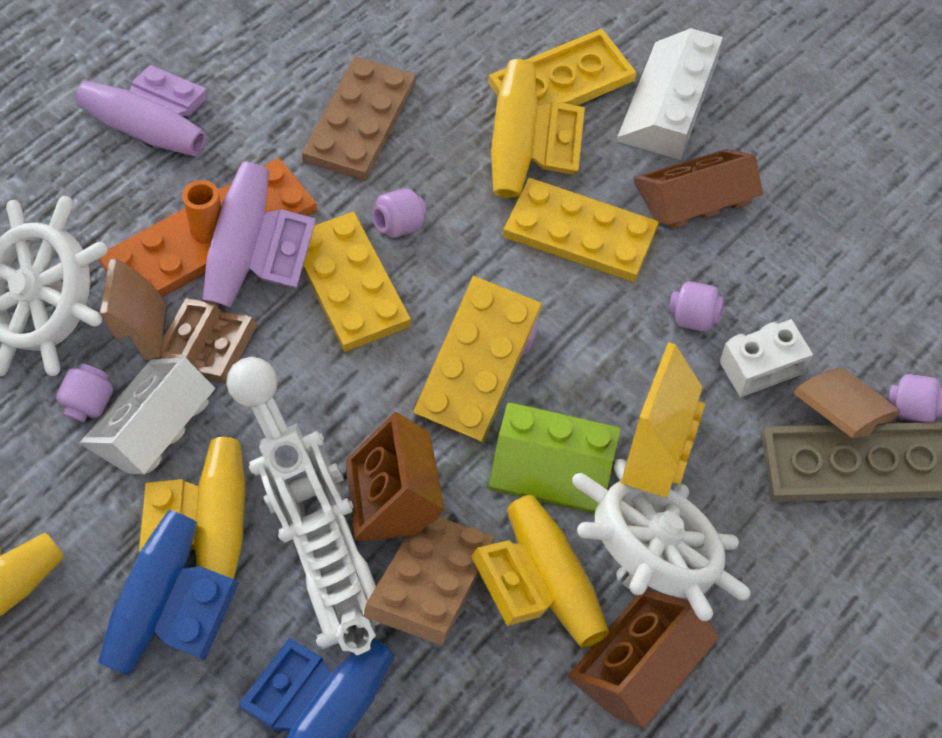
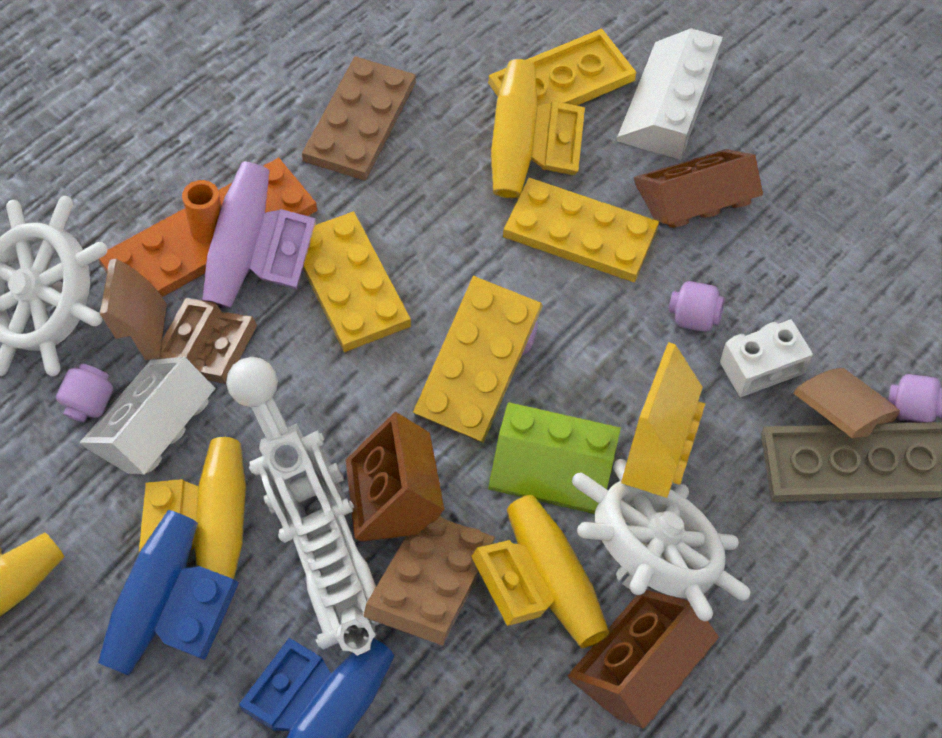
lavender plate [76,65,207,156] -> none
lavender head [372,188,426,238] -> none

